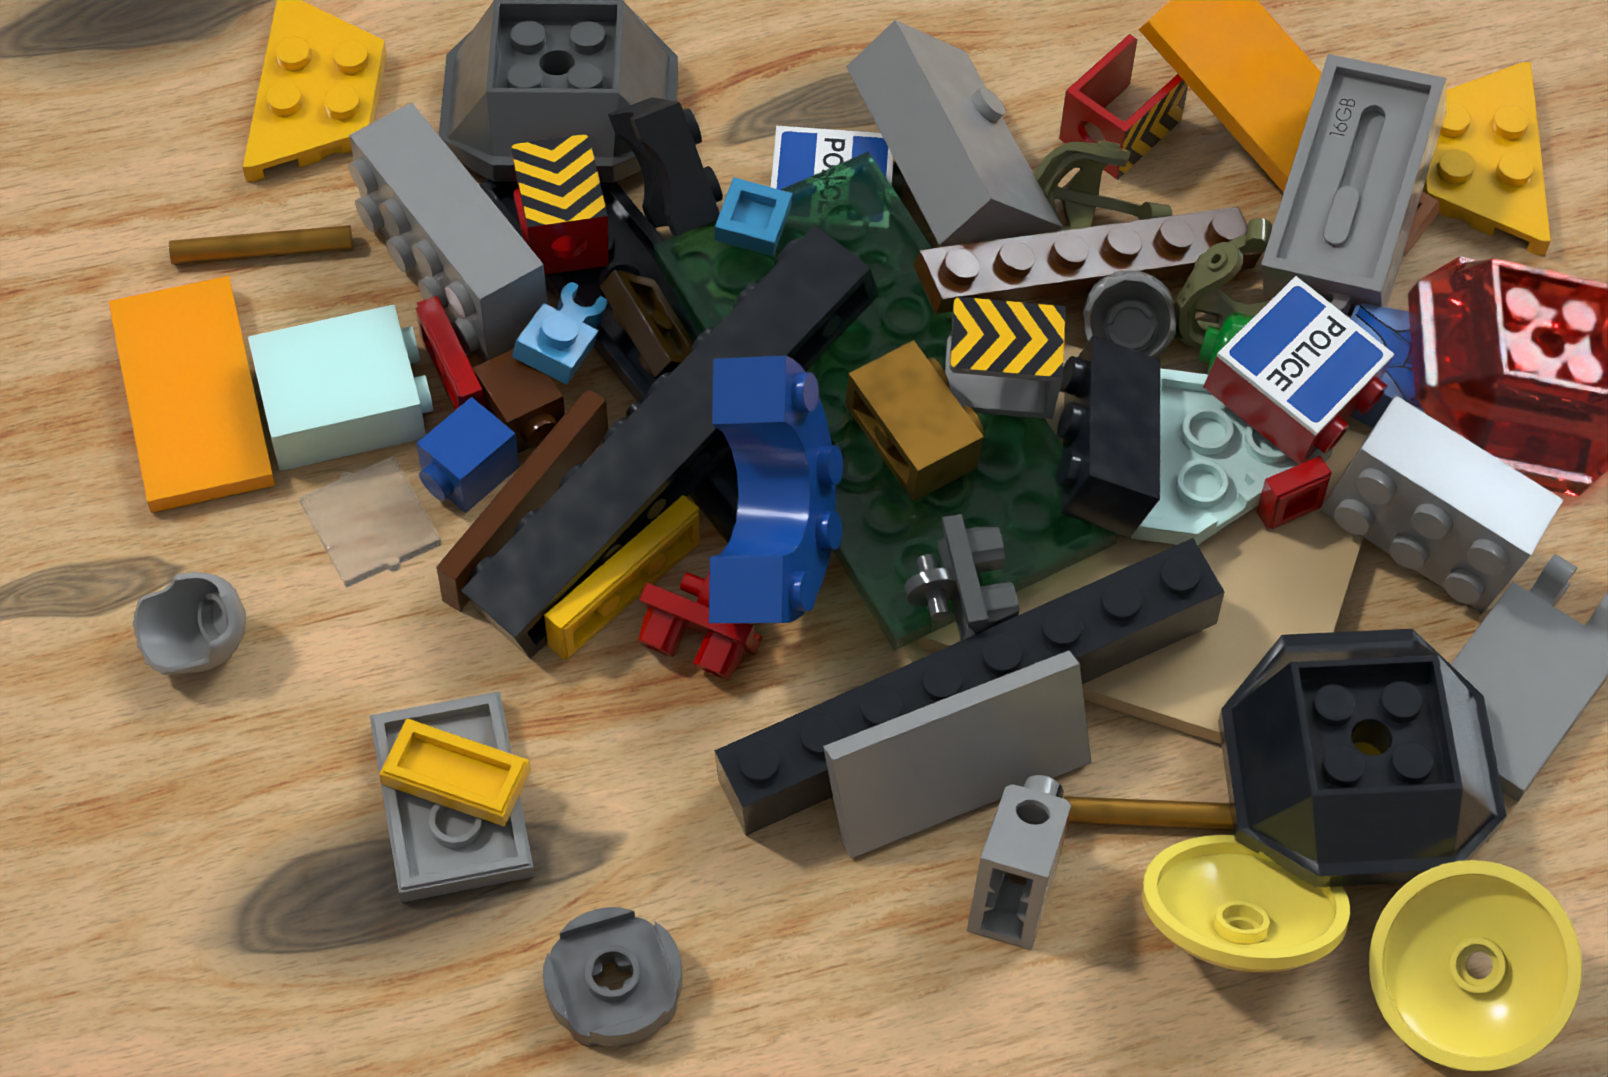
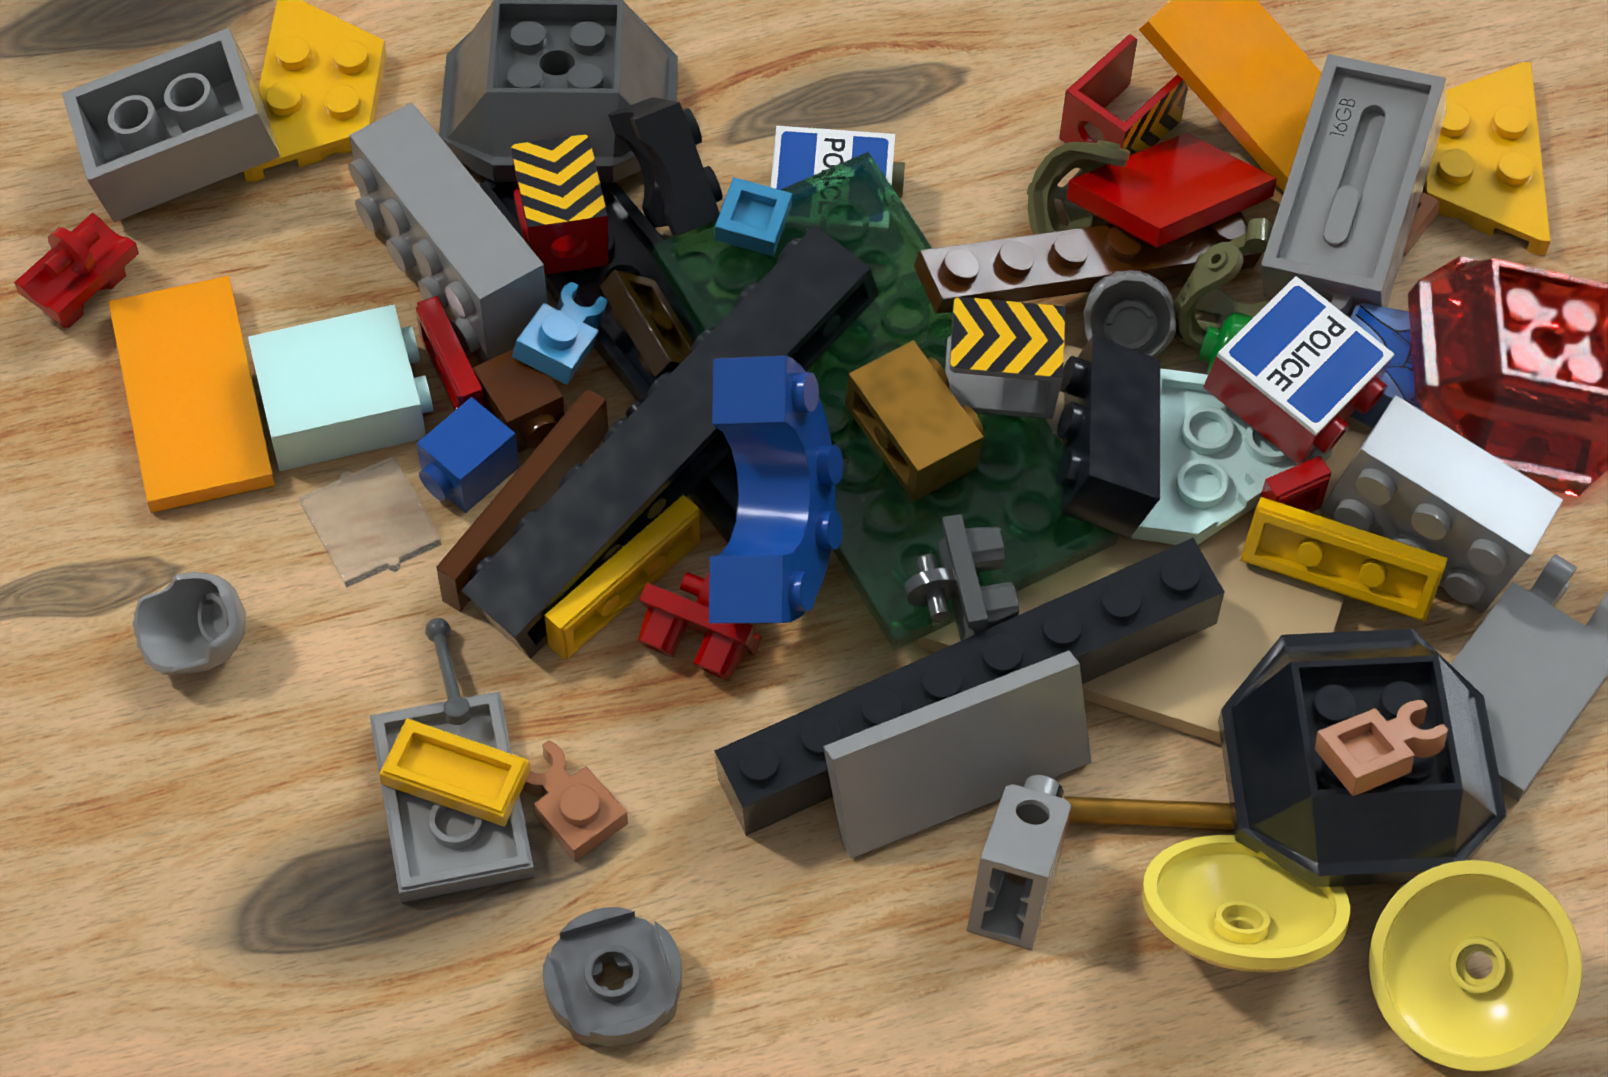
pearl gold bar [169,225,353,264] -> none
light grey brick [846,20,1062,247] -> none
none -> red hips [14,213,139,328]
none -> light grey brick [62,28,281,222]
none -> dark grey hinge [425,618,471,725]
none -> nougat plate [523,740,628,862]
none -> red tile [1066,132,1277,248]
none -> yellow tile [1240,497,1448,622]
none -> nougat plate [1315,700,1448,796]

